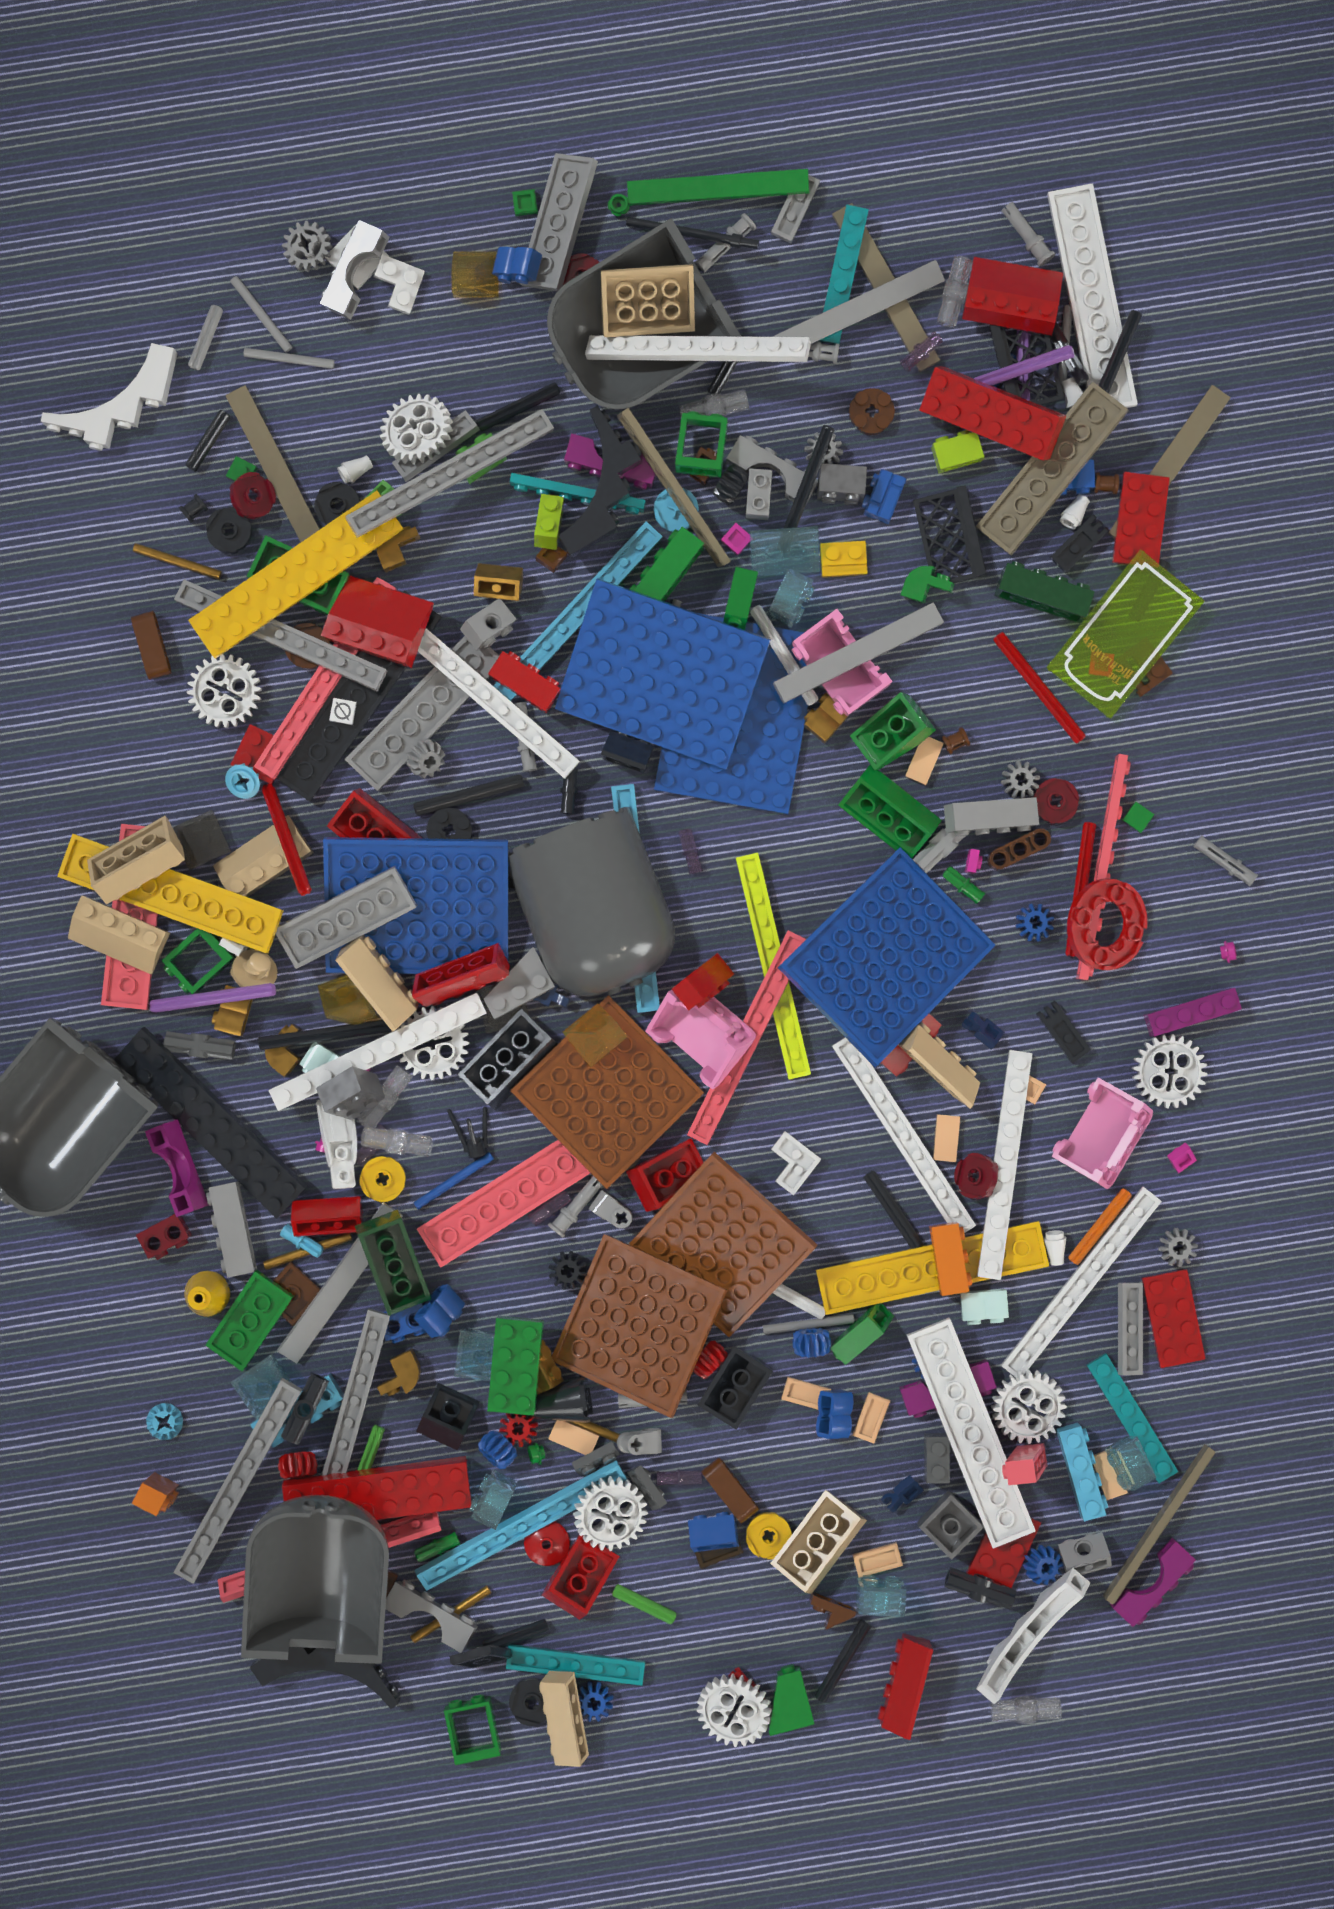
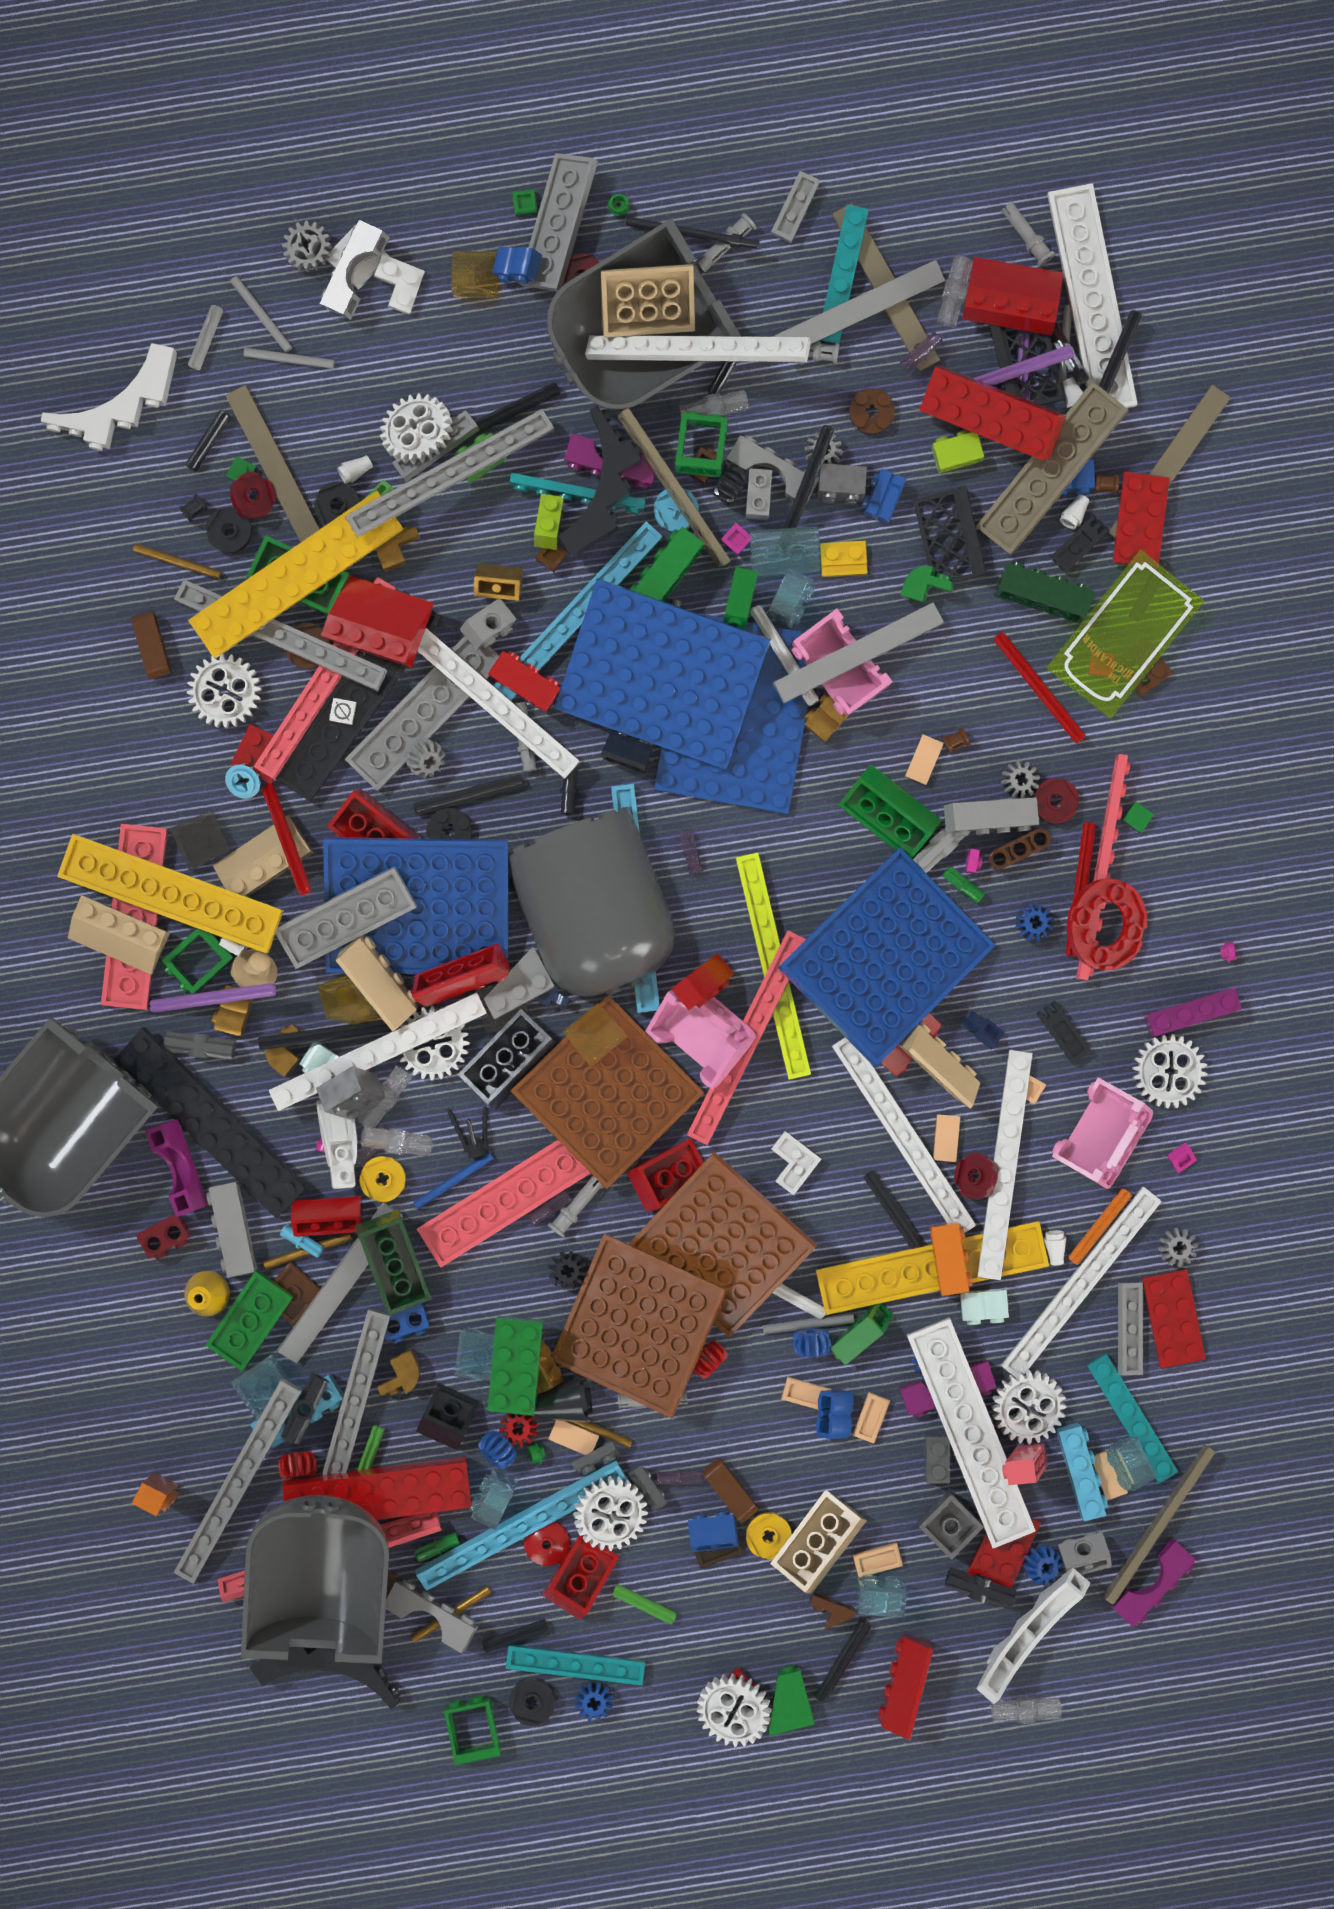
tan slope [87,816,185,904] -> none
medium azure gear [146,1403,183,1440] -> none
blue brick [414,1284,465,1338] -> none
black plate [449,1645,513,1669] -> none
tan brick [539,1671,589,1767] -> none
light grey piece [588,1190,633,1228] -> none
light grey piece [617,1428,662,1455] -> none
green tile [627,169,809,206] -> none
black slope [697,1346,773,1430] -> none
green slope [850,692,936,771] -> none
dark blue plate [881,1475,924,1513] -> none
light grey pin [1193,835,1258,886] -> none

